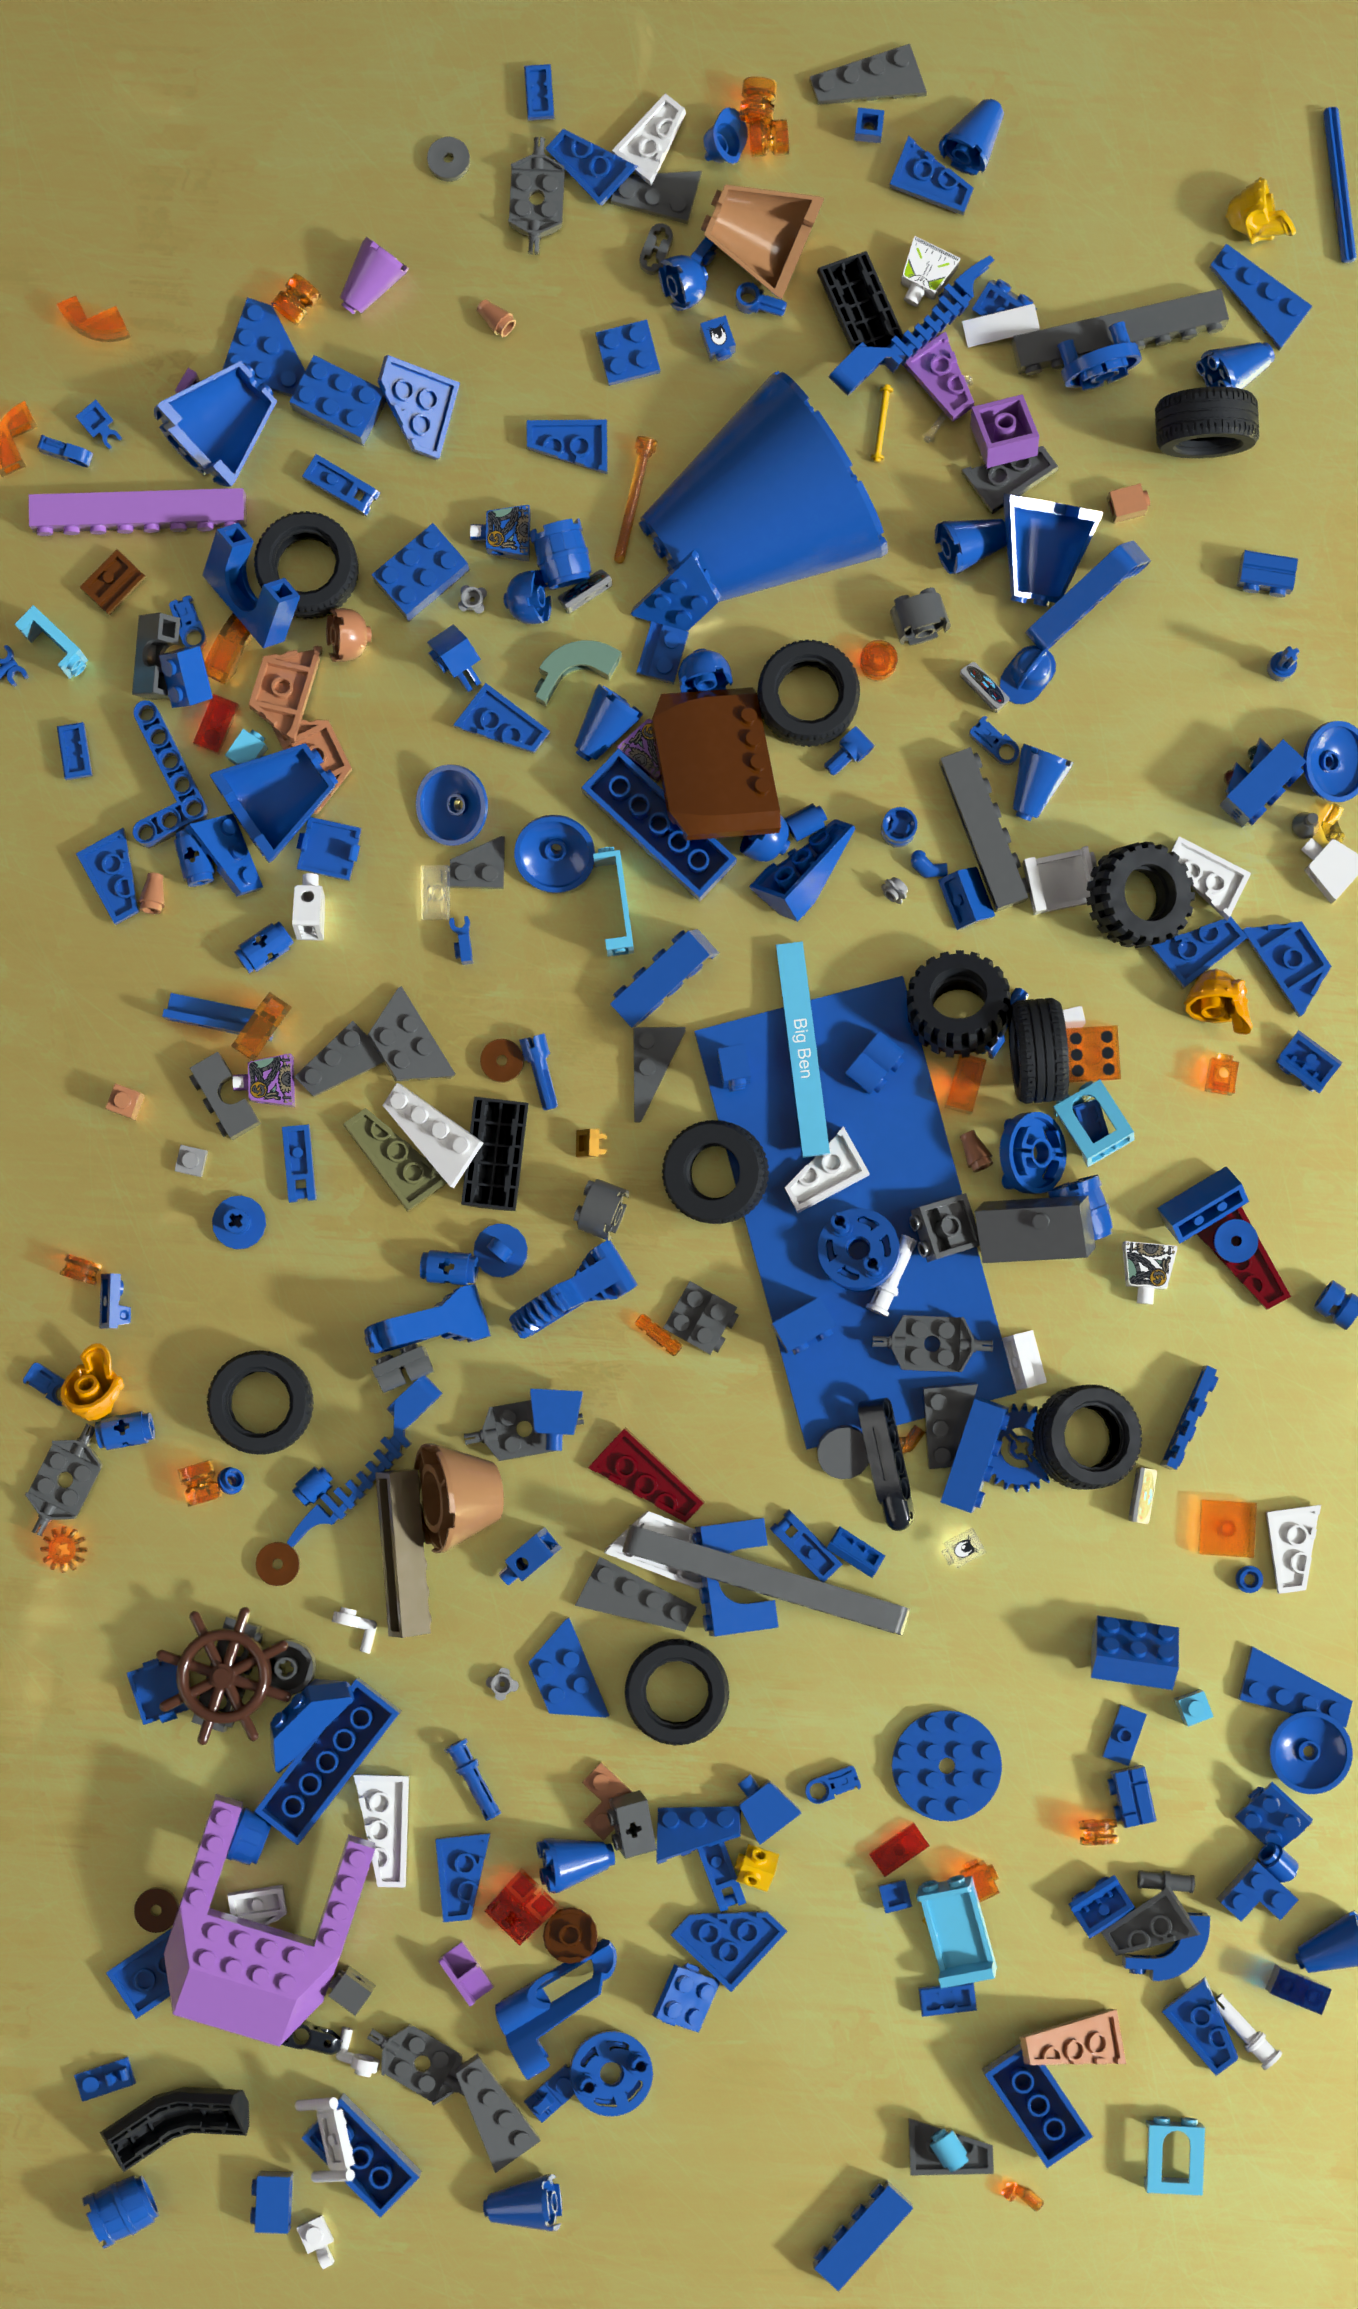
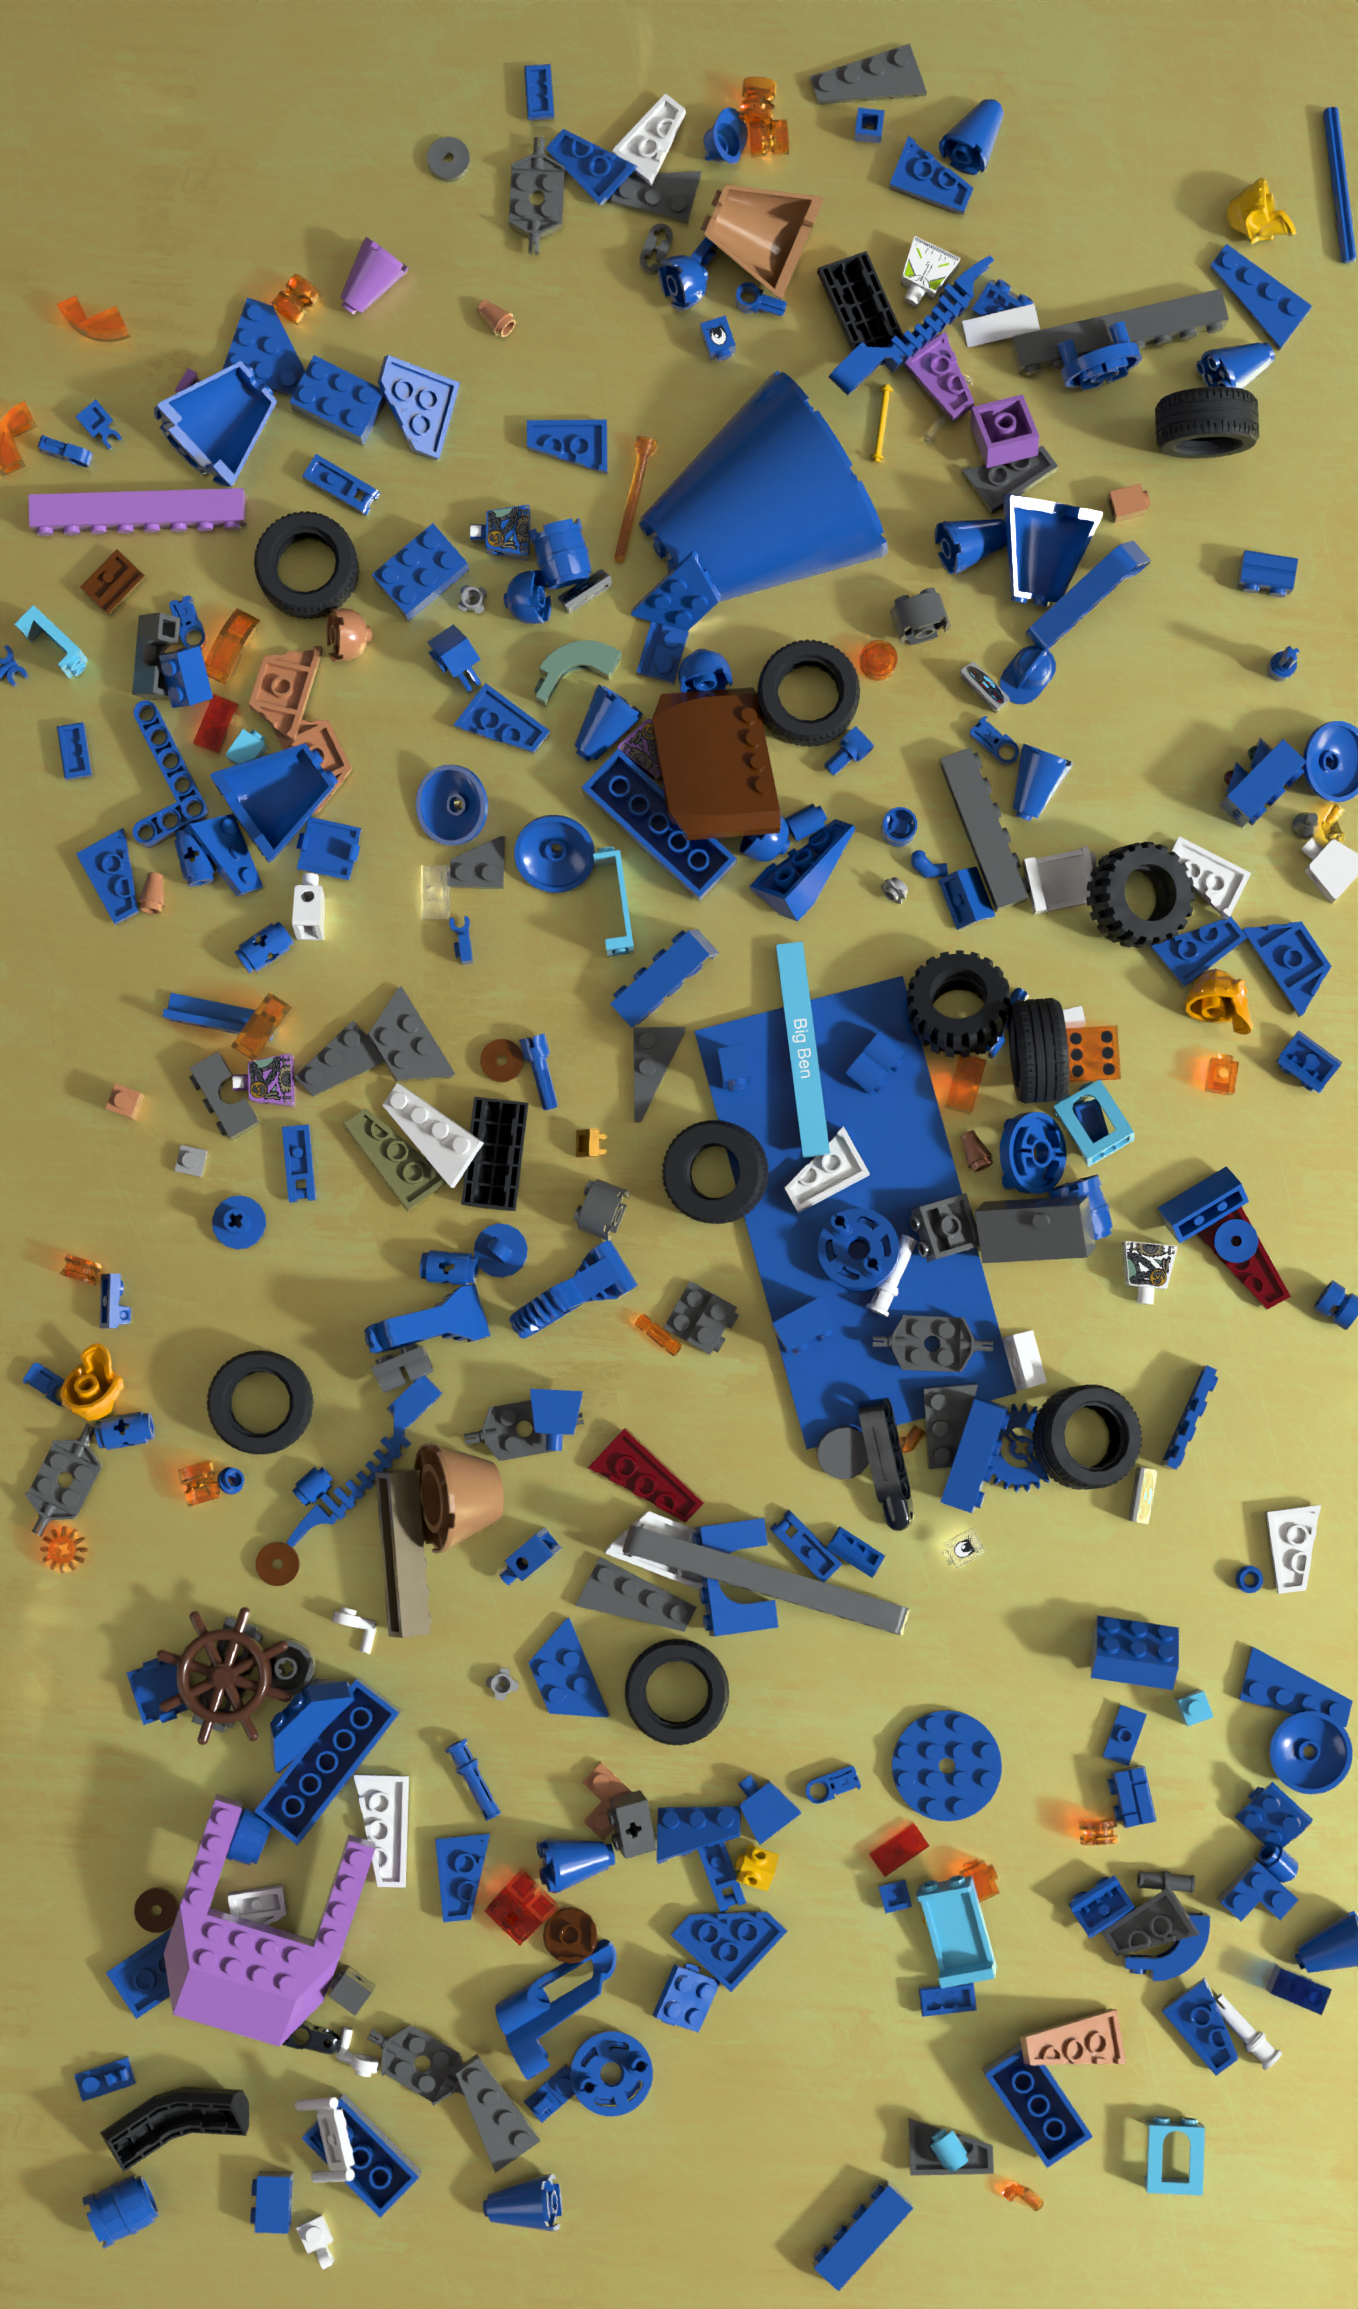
blue arch [202,523,300,649] -> none
medium lavender panel [438,1941,494,2006] -> none
blue plate [595,320,660,386] -> none
clear orange plate [1198,1499,1257,1558] -> none

